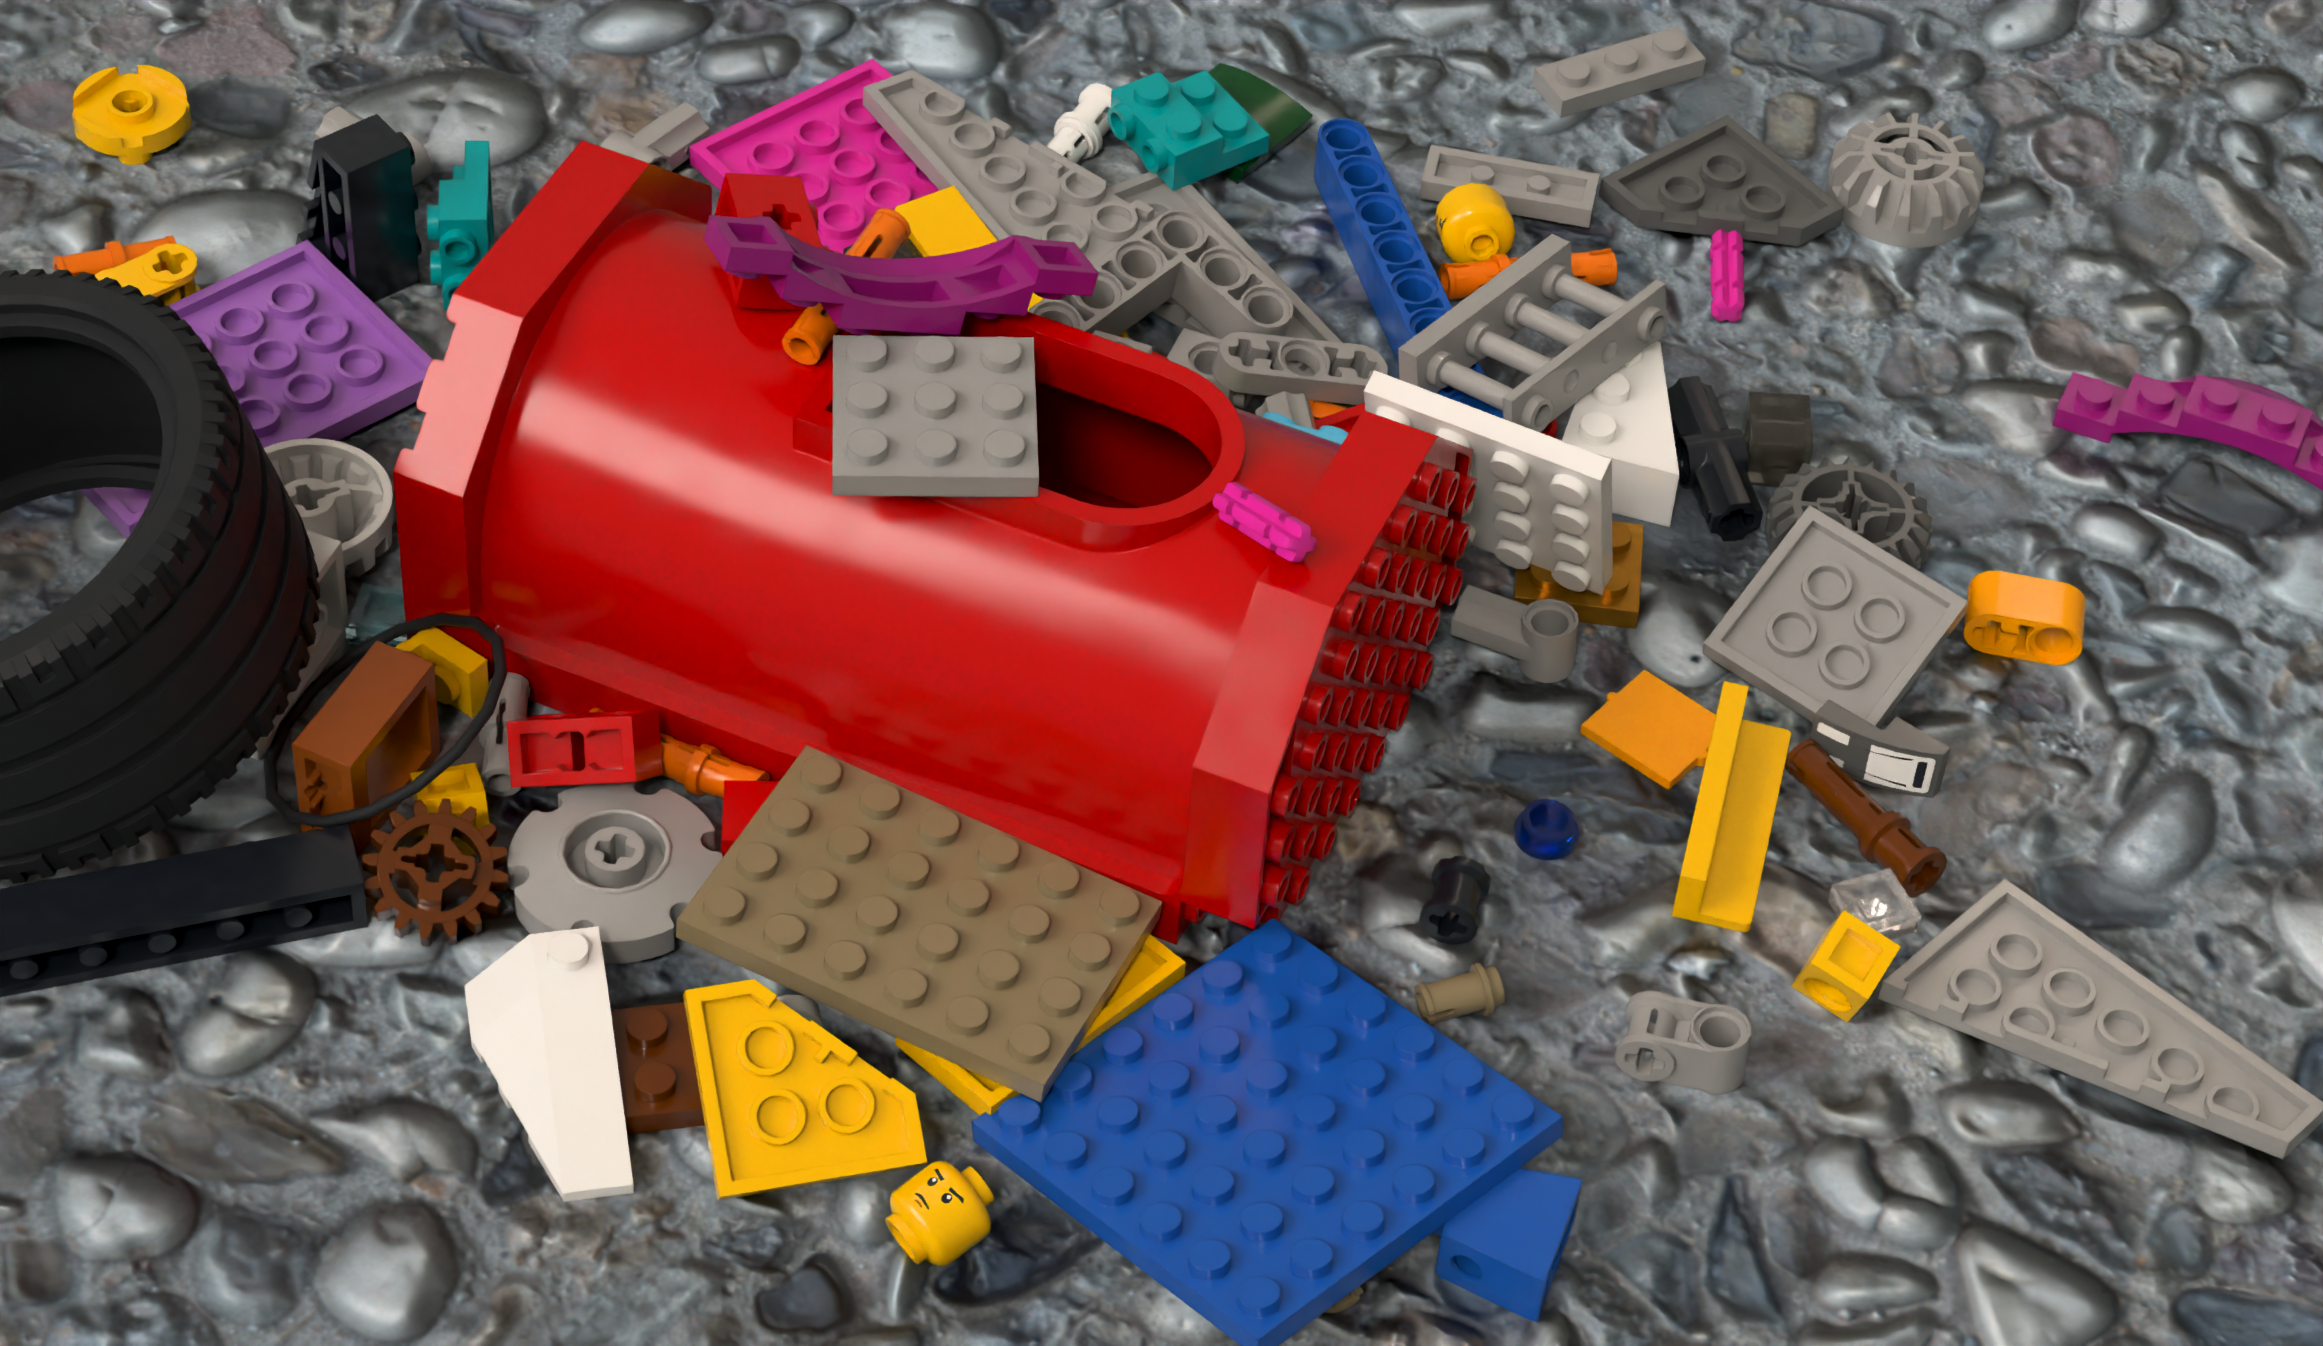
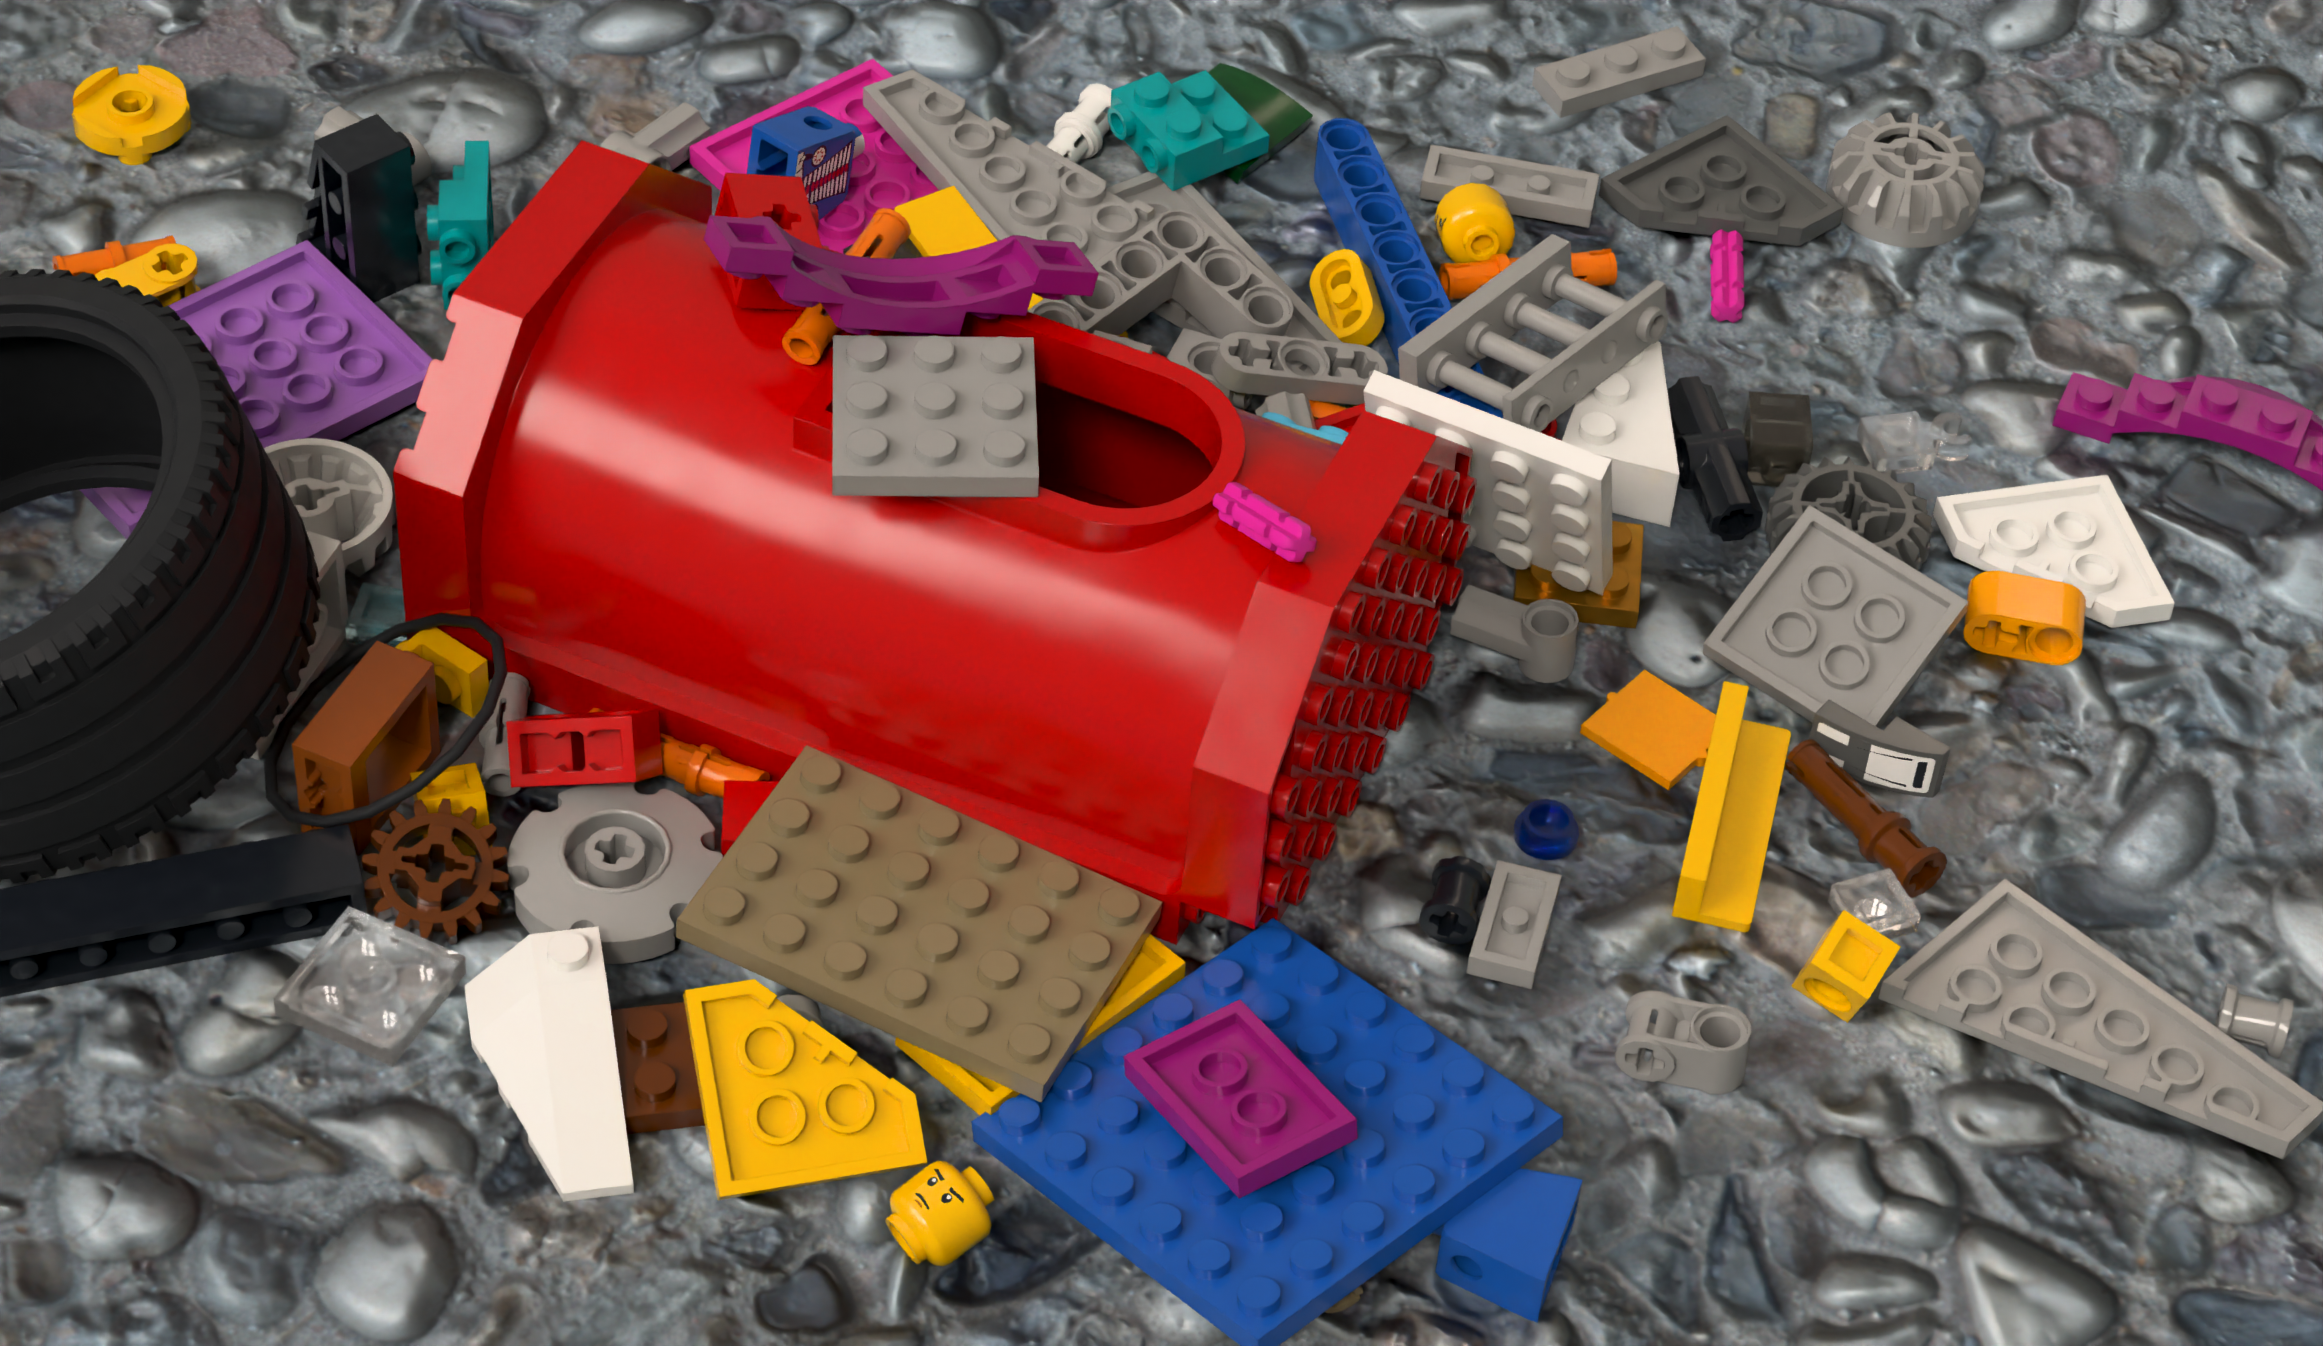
dark tan pin [1414,963,1505,1026] -> none
none -> clear plate [273,906,466,1067]
none -> blue torso [747,106,865,220]
none -> magenta plate [1123,999,1358,1199]
none -> yellow plate [1309,249,1385,346]
none -> light grey plate [1466,860,1562,989]
none -> clear plate [1857,411,1972,474]
none -> white plate [1933,475,2175,628]
none -> light grey bush [2215,984,2294,1058]

